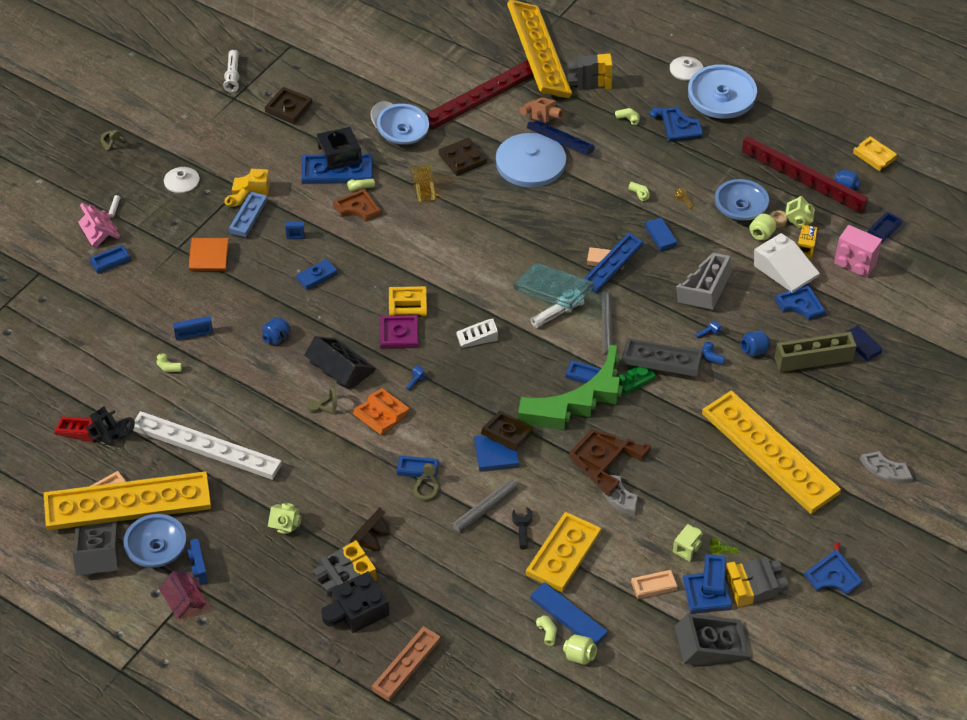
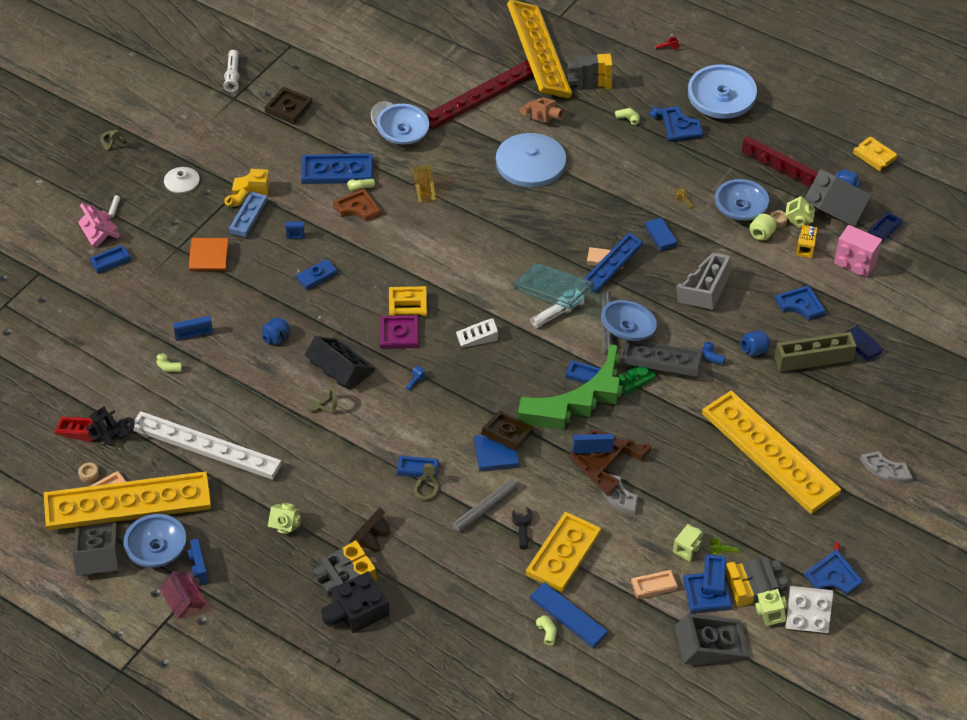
black panel [317,127,363,170] -> none
orange slope [353,388,410,435] -> none
nougat plate [372,626,441,701] -> none
dark brown plate [439,137,487,176] -> none
clear blue tile [526,120,595,154] -> none
yellowish green head [563,634,597,665] -> none
yellowish green arm [628,182,650,201] -> none
white dish [670,56,703,81] -> none
blue hand [695,321,722,338] -> none
white slope [754,233,820,293] -> none
none -> tan tile [78,463,99,483]
none -> blue tile [572,434,614,454]
none -> medium blue dish [601,300,657,341]
none -> red hand [655,36,680,50]
none -> yellowish green brick [755,589,787,626]
none -> white plate [785,586,833,633]
none -> dark grey slope [805,169,873,227]

